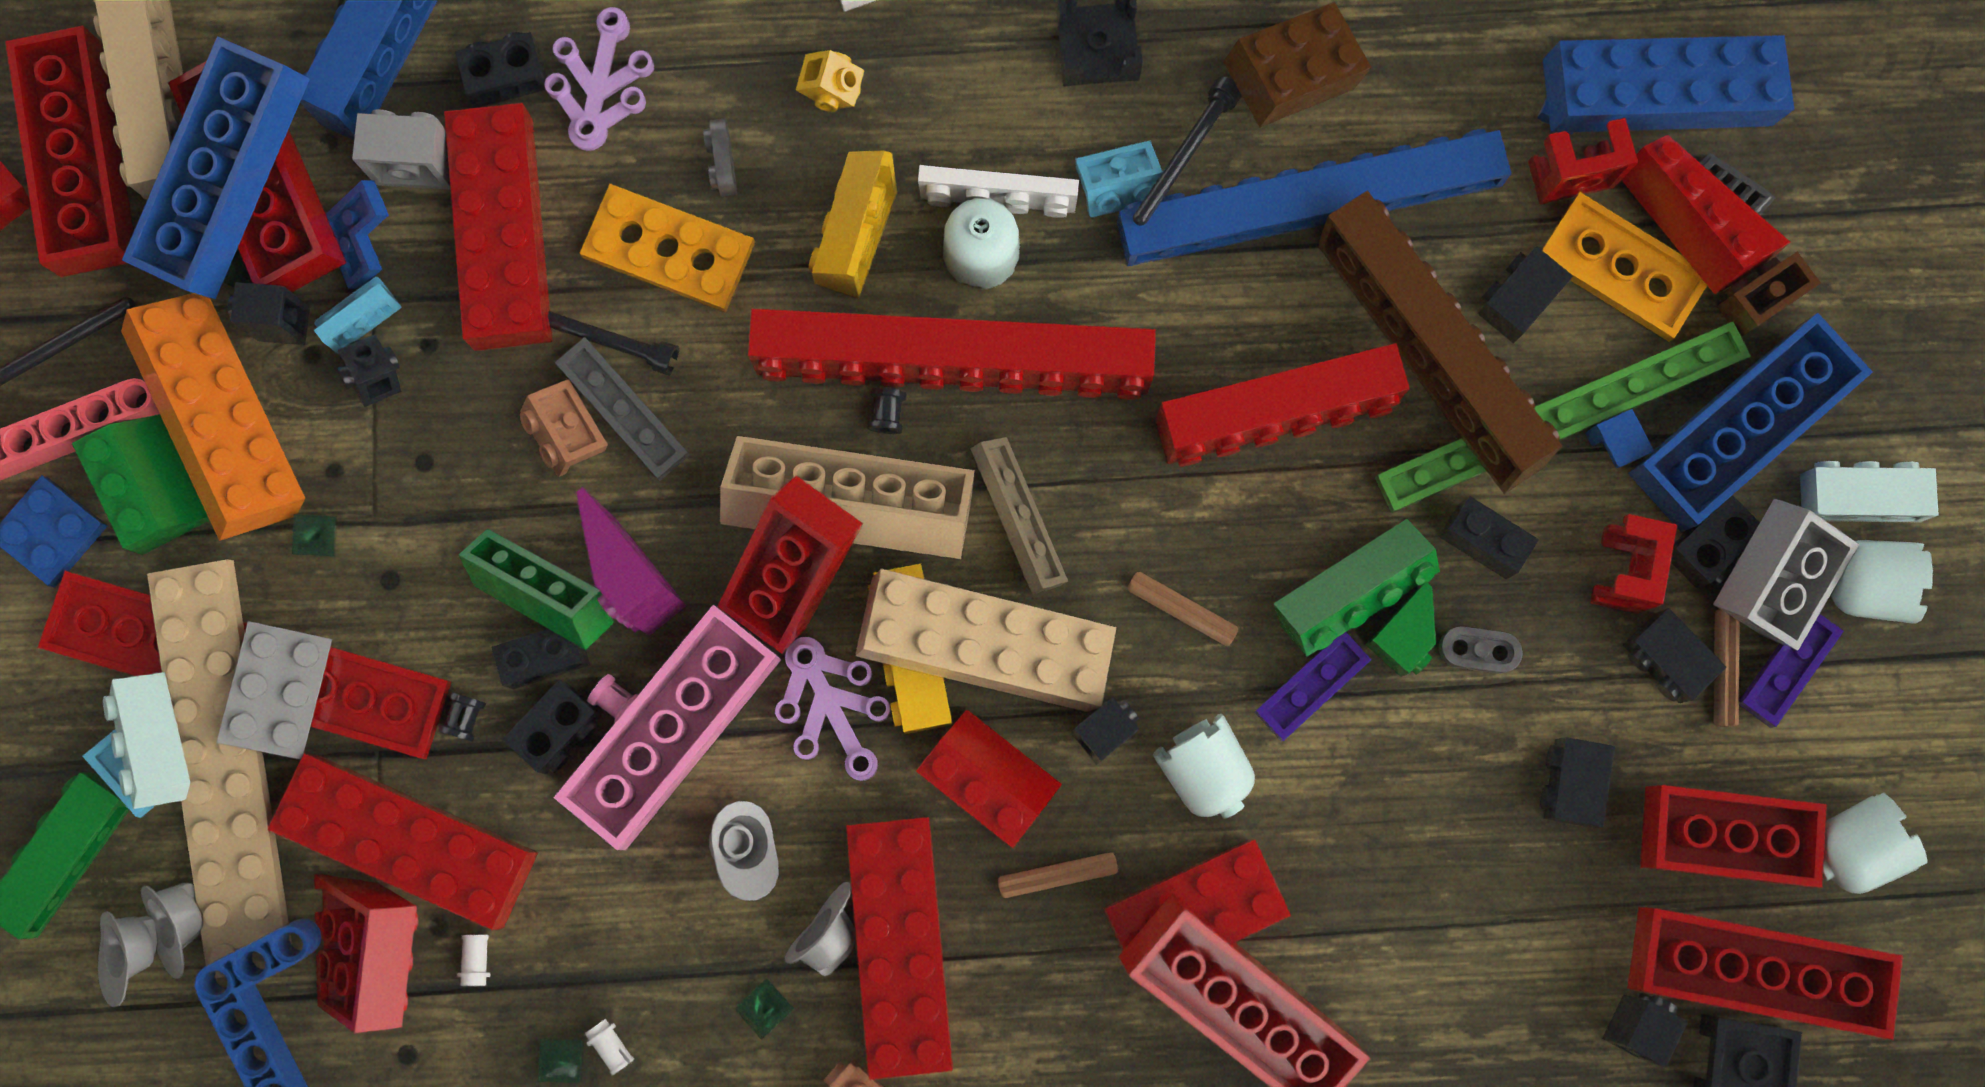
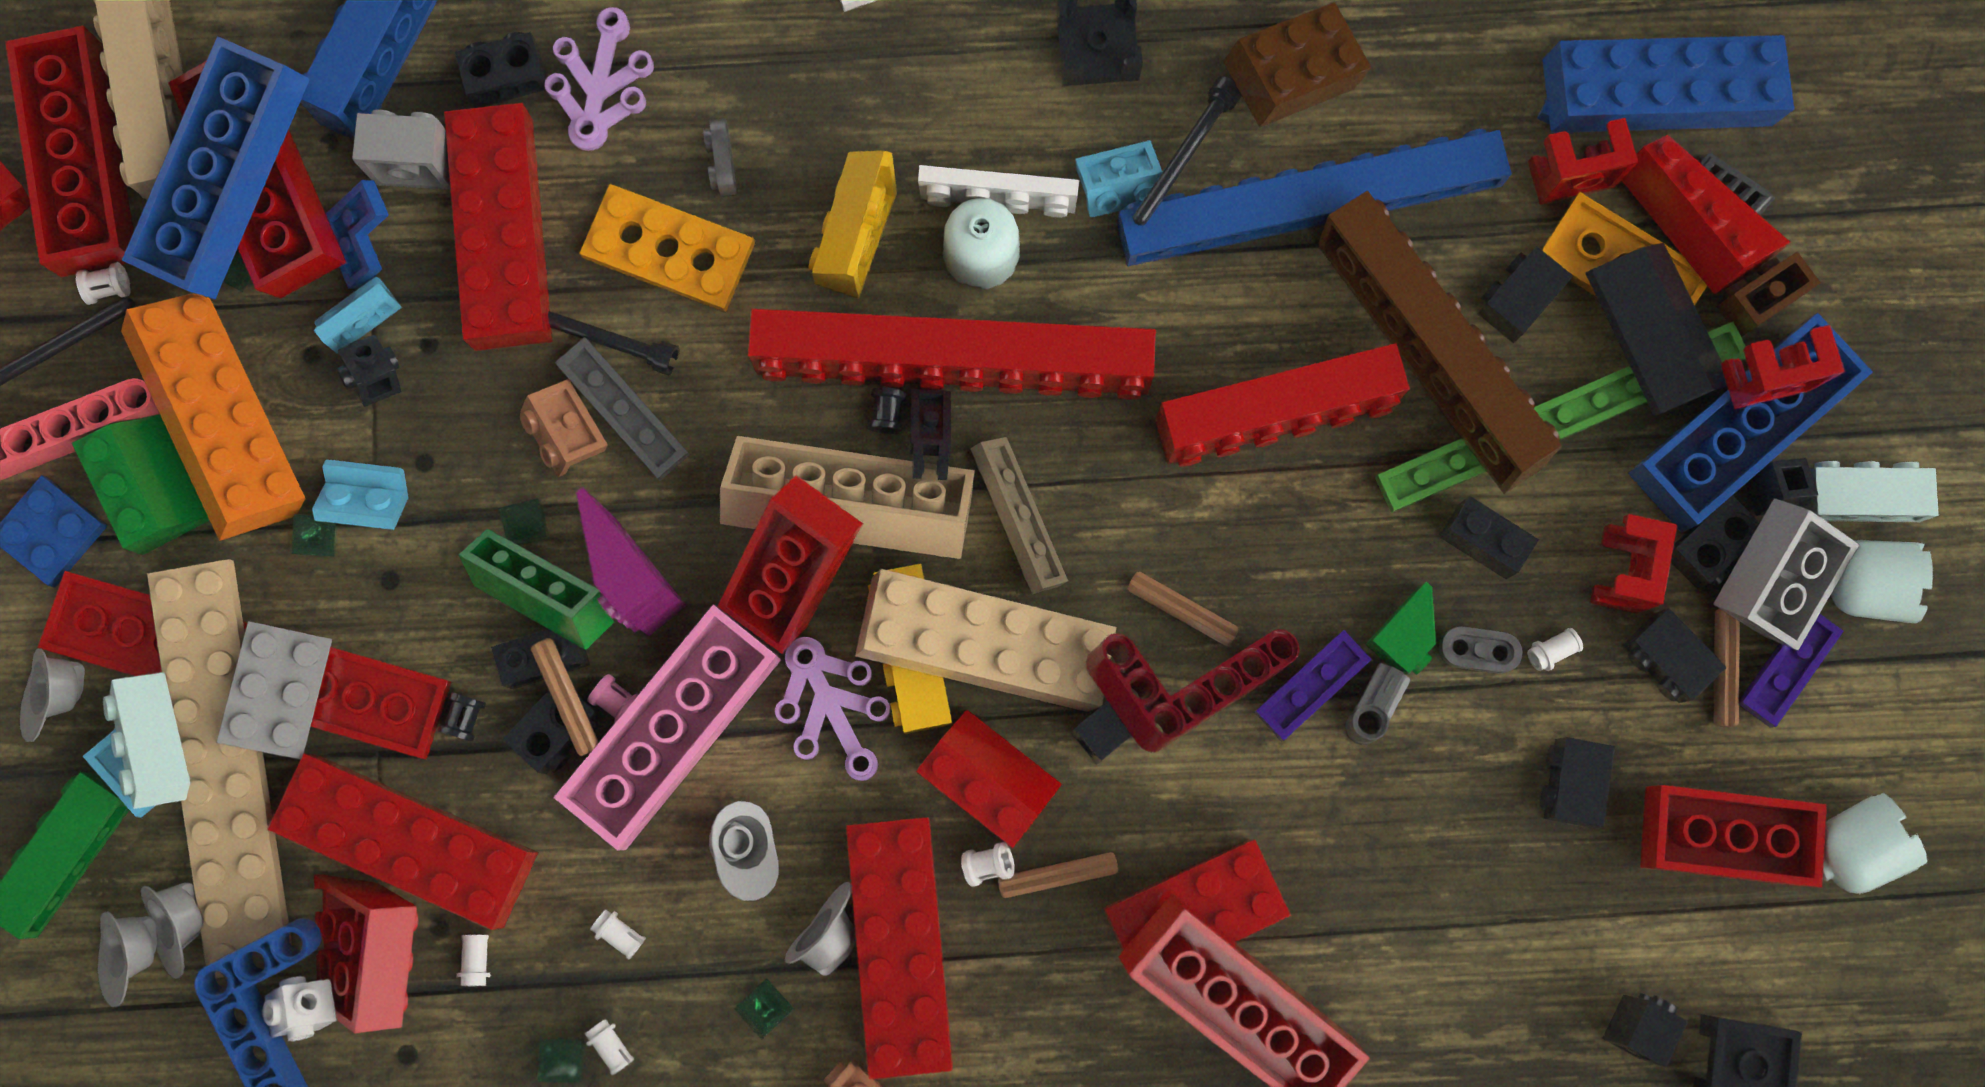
black brick [227,282,310,345] -> none
yellow brick [796,50,864,112] -> none
light aqua cylinder [1153,714,1255,819] -> none
green brick [1273,519,1440,657] -> none
blue panel [1585,409,1654,468] -> none
red brick [1627,907,1903,1040] -> none
none -> light grey piece [20,648,85,742]
none -> white bush [76,262,131,305]
none -> white brick [263,976,337,1041]
none -> medium azure bracket [312,460,408,530]
none -> clear green tile [499,498,549,546]
none -> medium nougat axle [531,638,599,756]
none -> white pin [590,910,646,960]
none -> black hinge [910,389,951,480]
none -> white bush [961,842,1014,887]
none -> dark red beam [1086,629,1300,752]
none -> dark grey piece [1345,663,1411,745]
none -> white pin [1527,628,1583,671]
none -> black slope [1586,243,1727,416]
none -> red panel [1721,325,1845,409]
none -> black brick [1746,458,1818,516]

